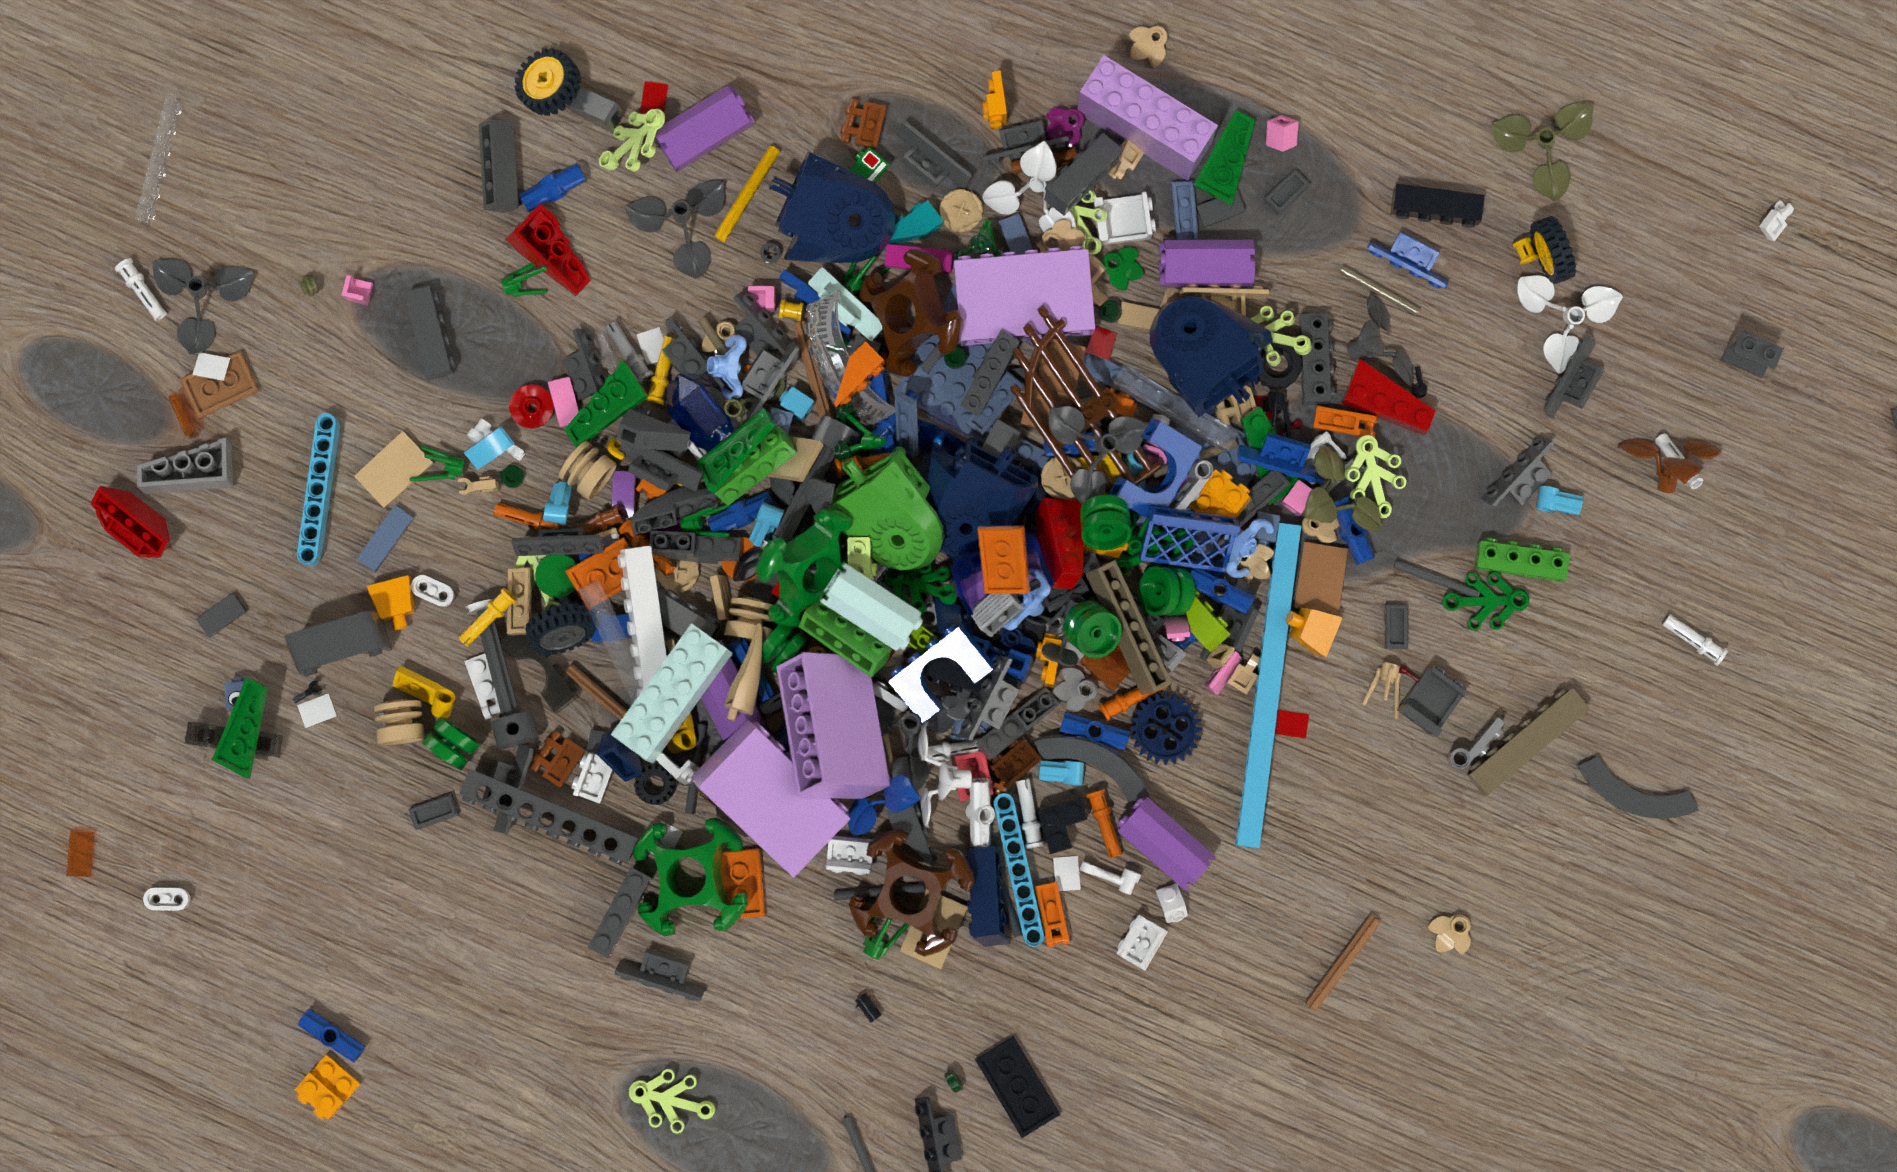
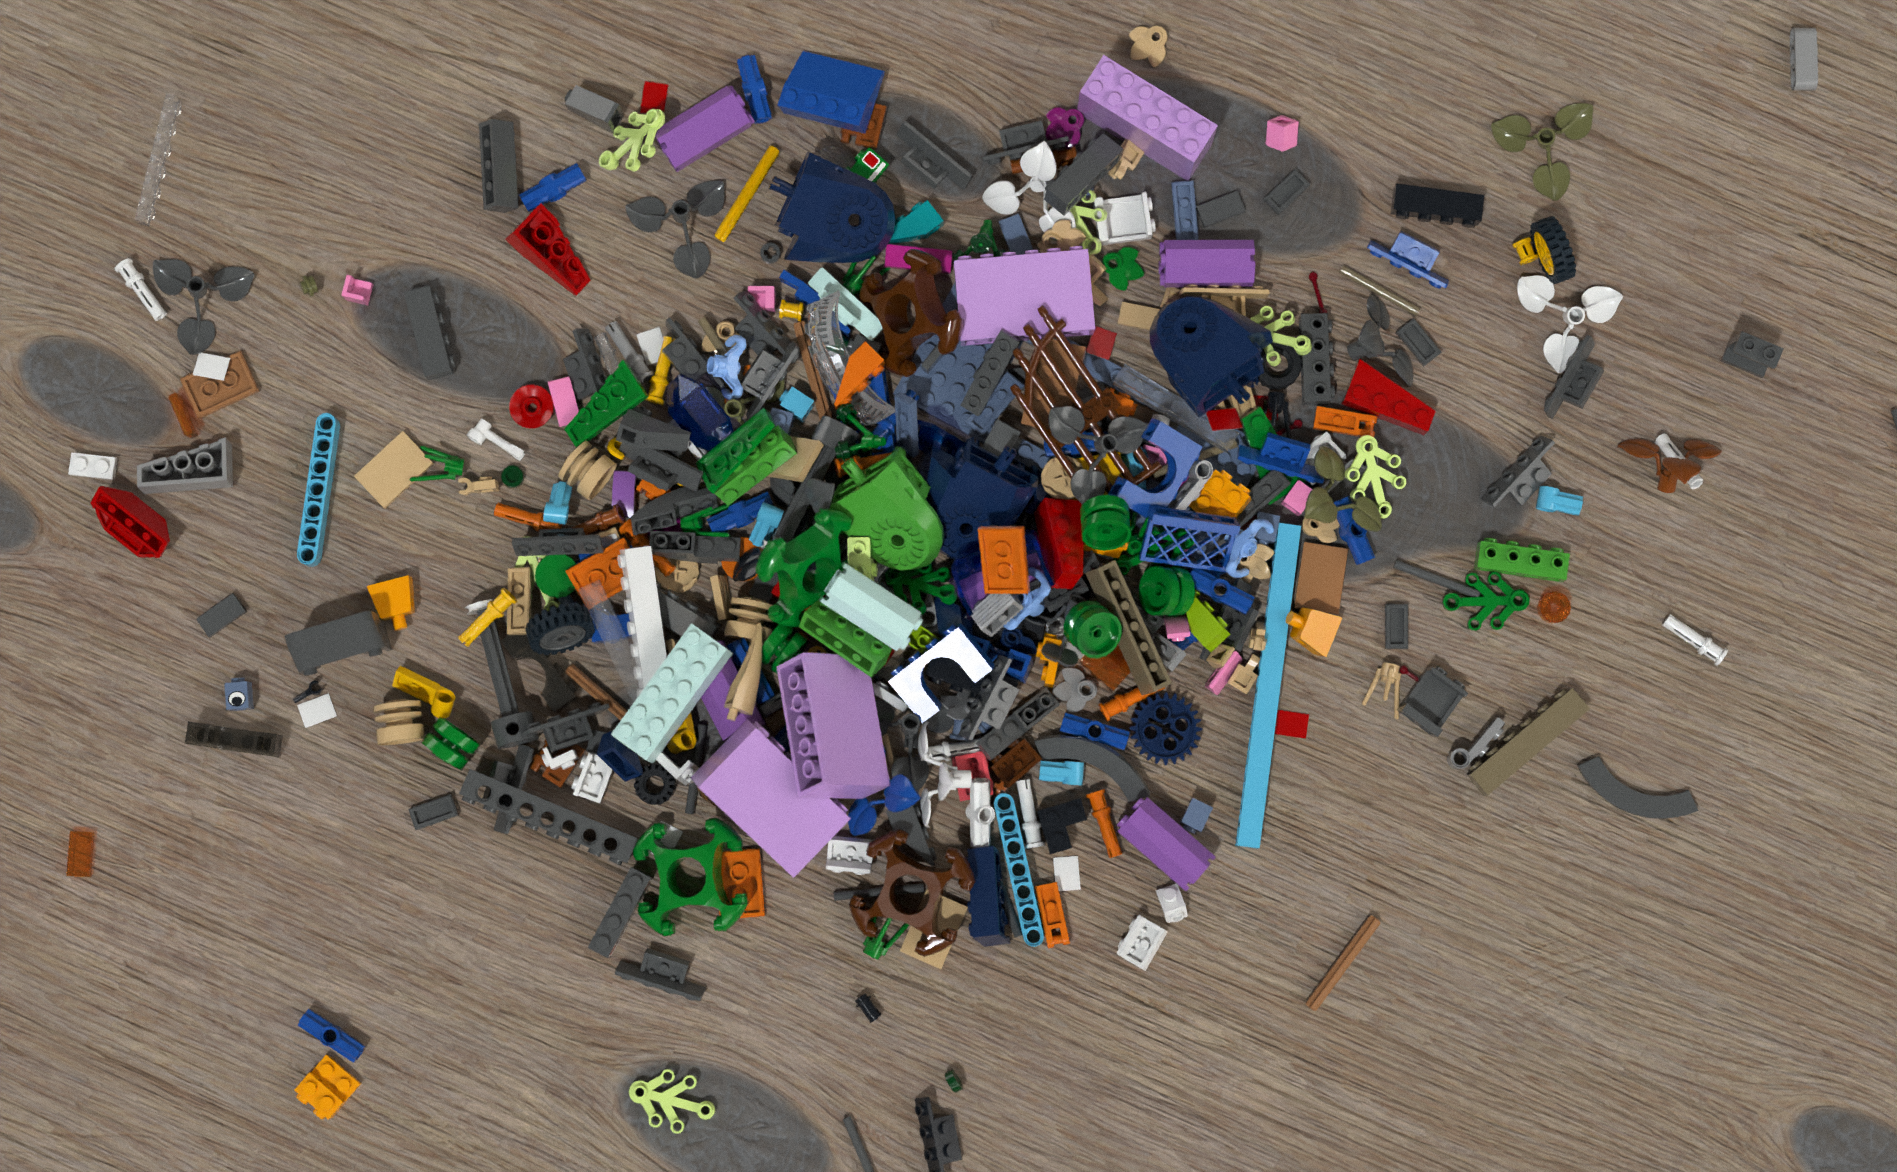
white plate [143,888,190,911] -> none
green wing [212,677,268,779] -> none
sand blue tile [356,505,414,573] -> none
white plate [411,575,455,607] -> none
medium azure slope [464,426,515,470] -> none
white plate [464,654,501,720] -> none
green plant [501,263,547,298] -> none
wheel [514,48,581,116] -> none
tan tile [939,189,983,234] -> none
dark green tile [944,346,966,369] -> none
black tile [975,1036,1061,1138] -> none
light orange plate [982,70,1007,130] -> none
white brick [1080,861,1141,895] -> none
dark green tile [1099,300,1122,323] -> none
green wing [1193,110,1255,207] -> none
black hand [1412,367,1427,399] -> none
tan plate [1428,914,1471,955] -> none
white plate [1759,200,1794,242] -> none
none -> white plate [68,453,118,480]
none -> dark grey bracket [522,702,610,752]
none -> white bracket [541,747,579,770]
none -> blue piece [737,55,772,124]
none -> blue slope [778,51,885,134]
none -> sand blue brick [1180,798,1213,834]
none -> red sticker [1206,408,1243,431]
none -> tan plate [1248,621,1267,651]
none -> dark red hinge [1308,272,1327,313]
none -> dark grey tile [1396,318,1442,367]
none -> clear orange wheel [1537,592,1571,624]
none -> light grey beam [1790,28,1818,91]

